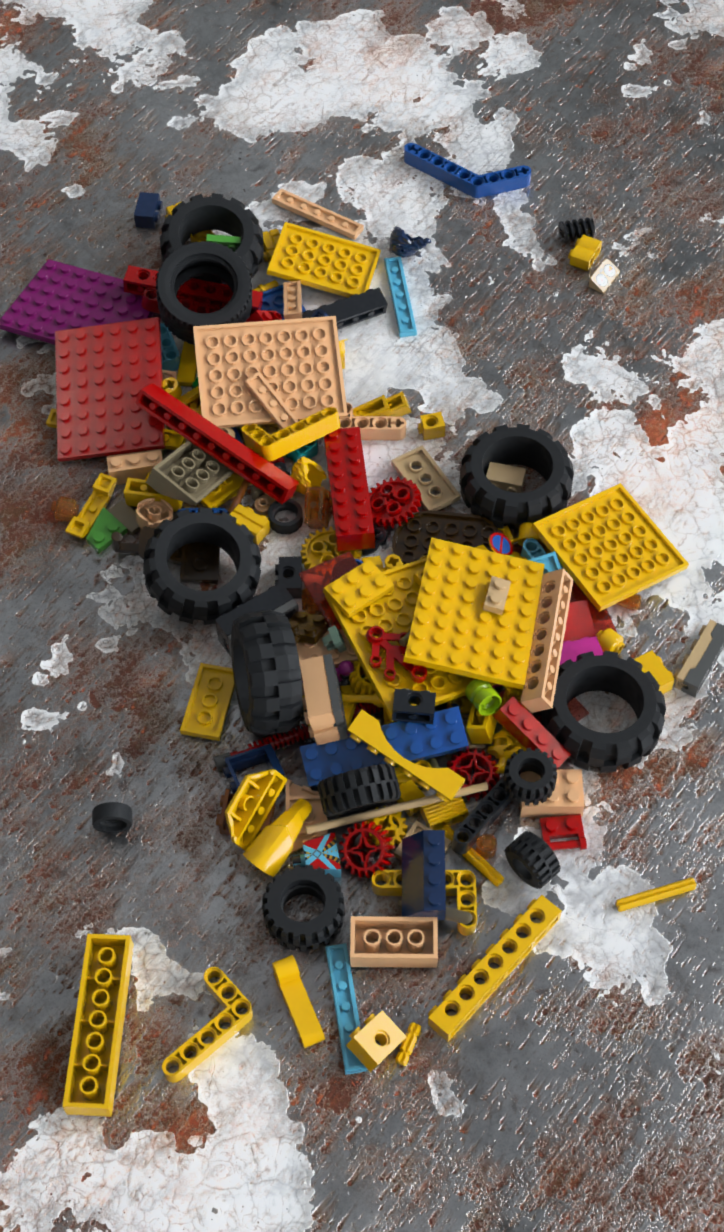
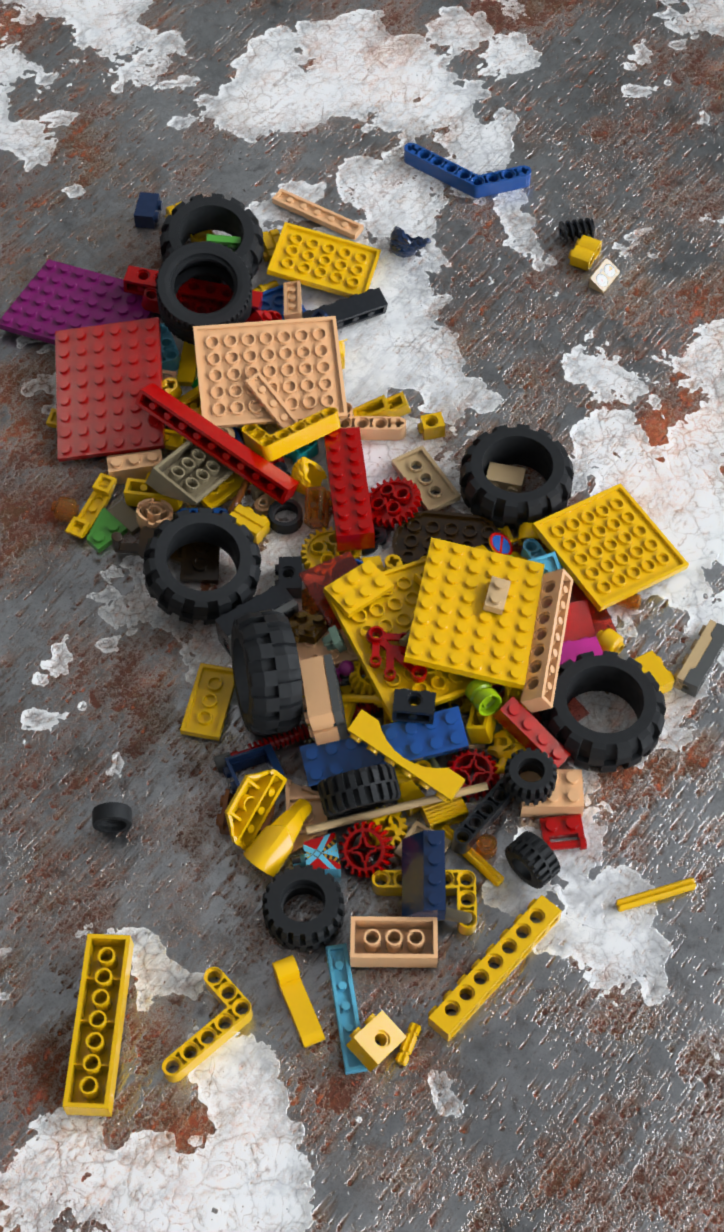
medium azure tile [384,256,417,337] -> none

